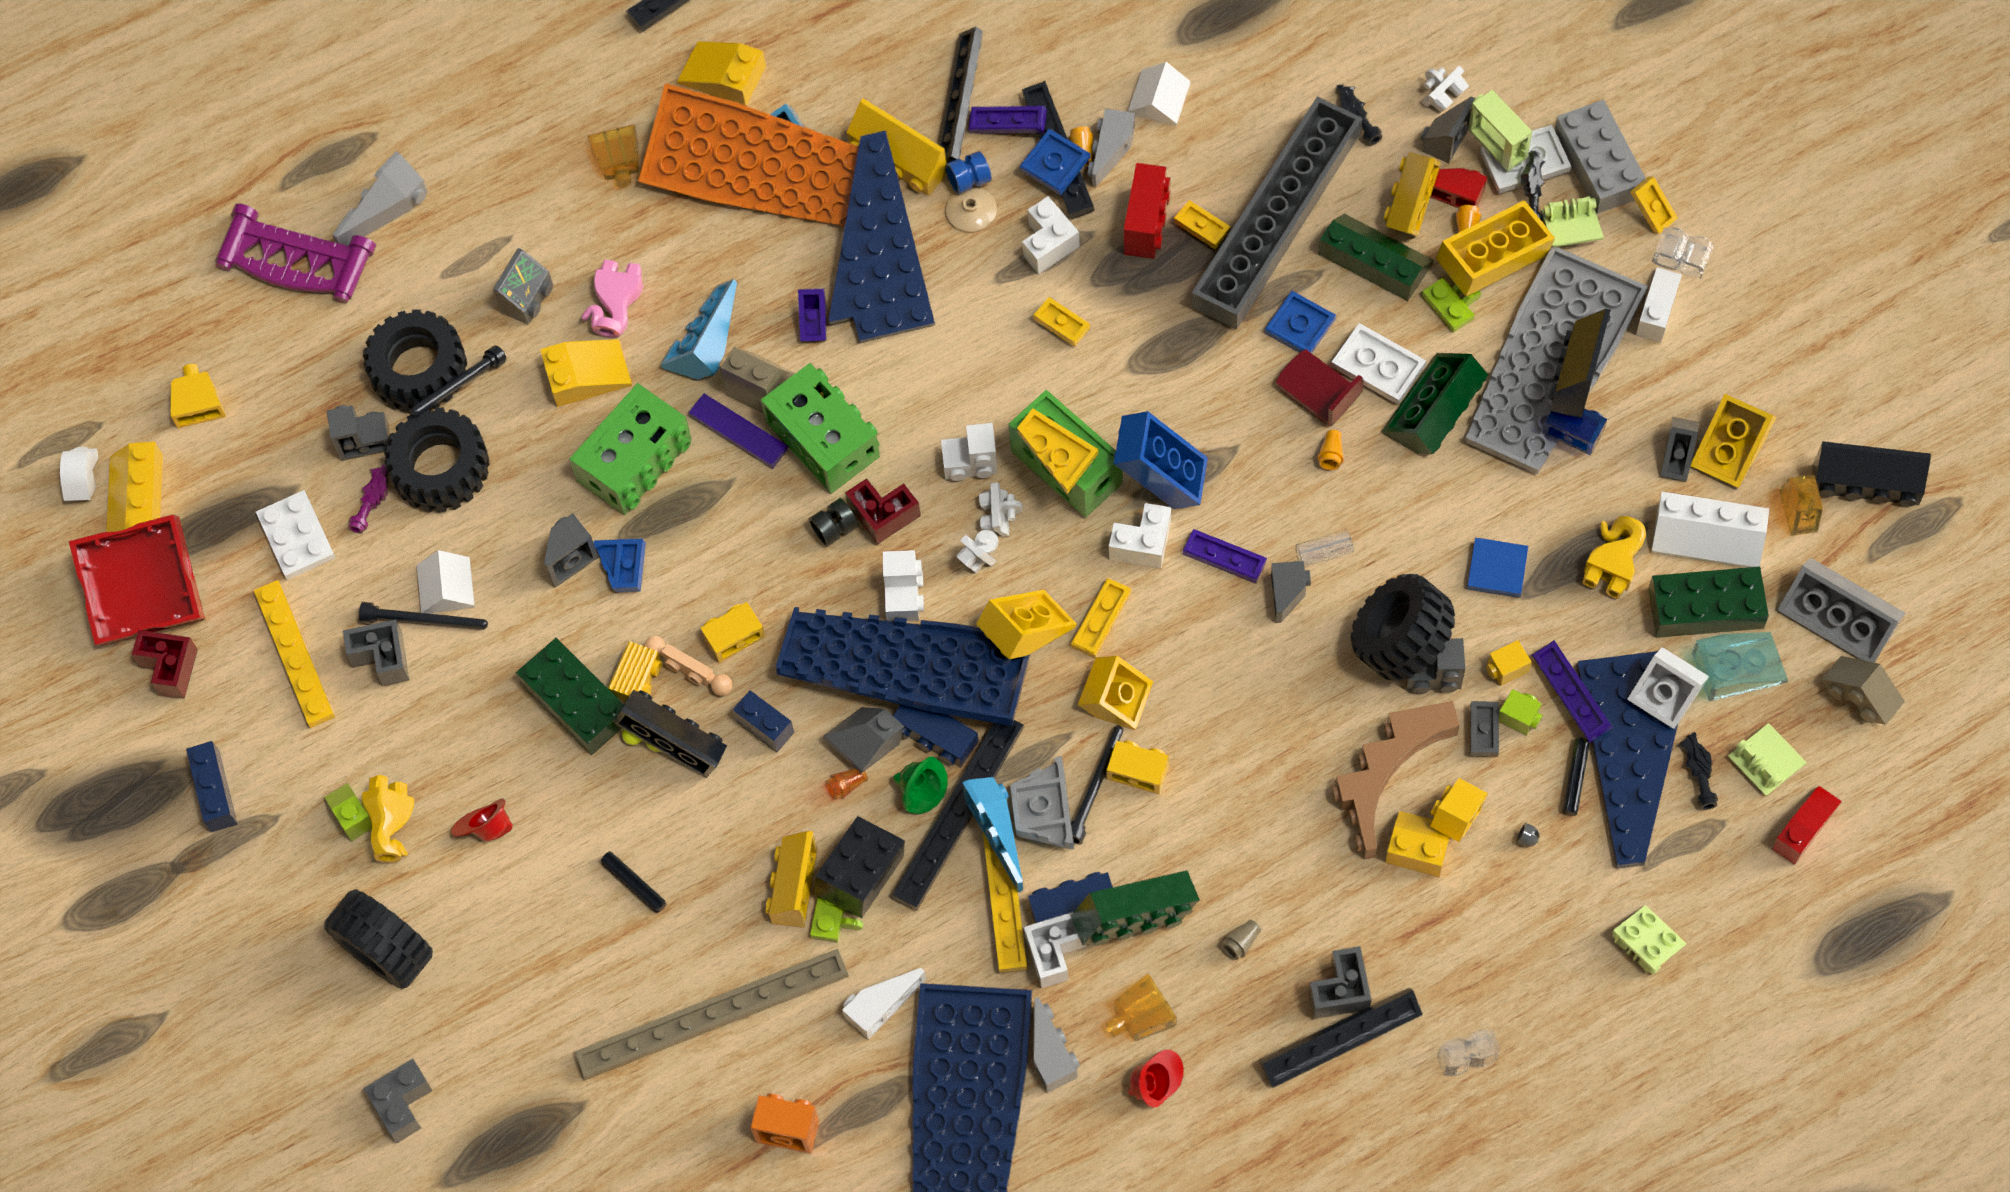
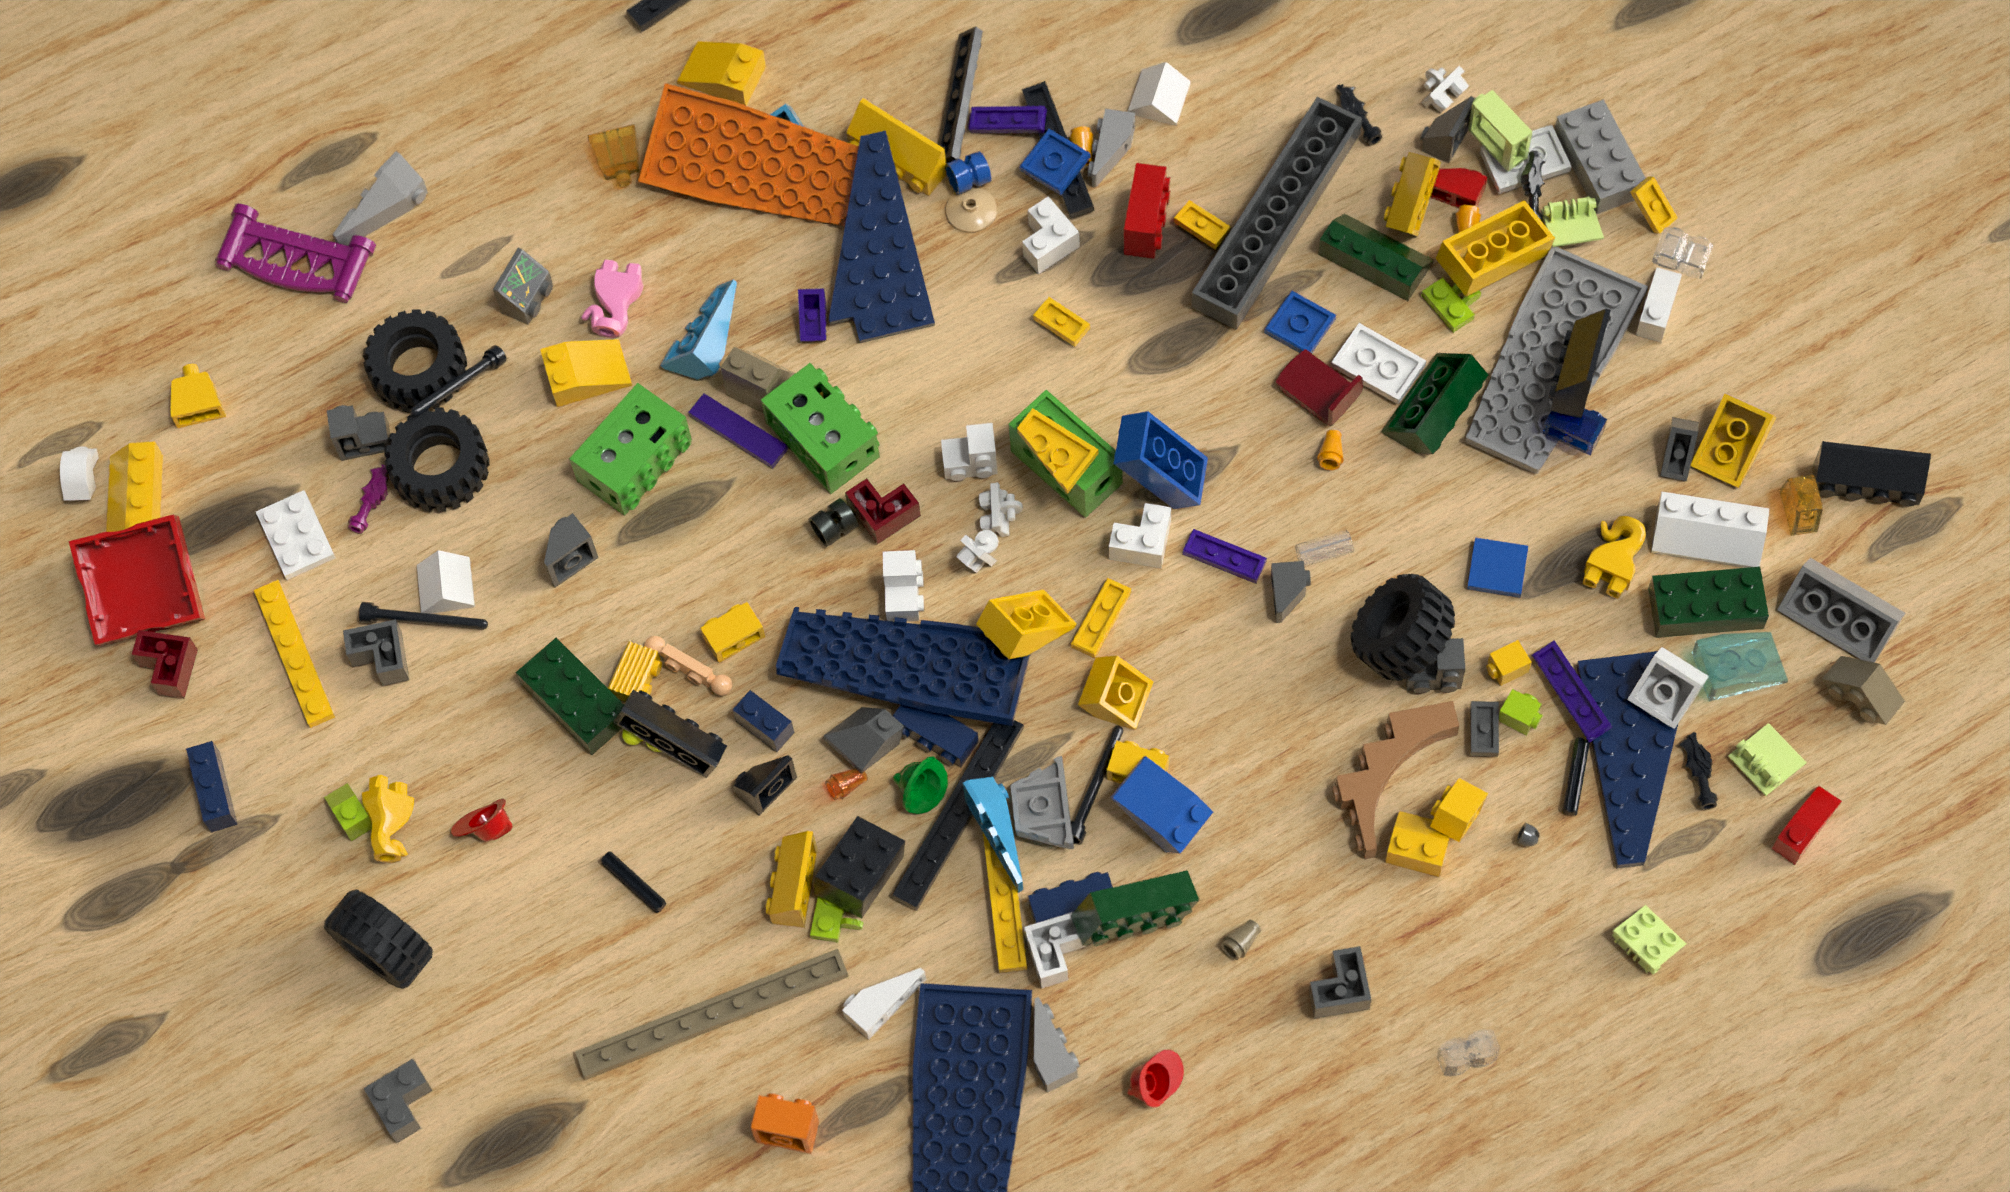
blue wing [594,539,646,592] -> none
clear yellow torso [1105,973,1177,1041] -> none
black plate [1259,987,1423,1088] -> none
none -> black slope [733,755,797,816]
none -> blue slope [1110,756,1213,854]

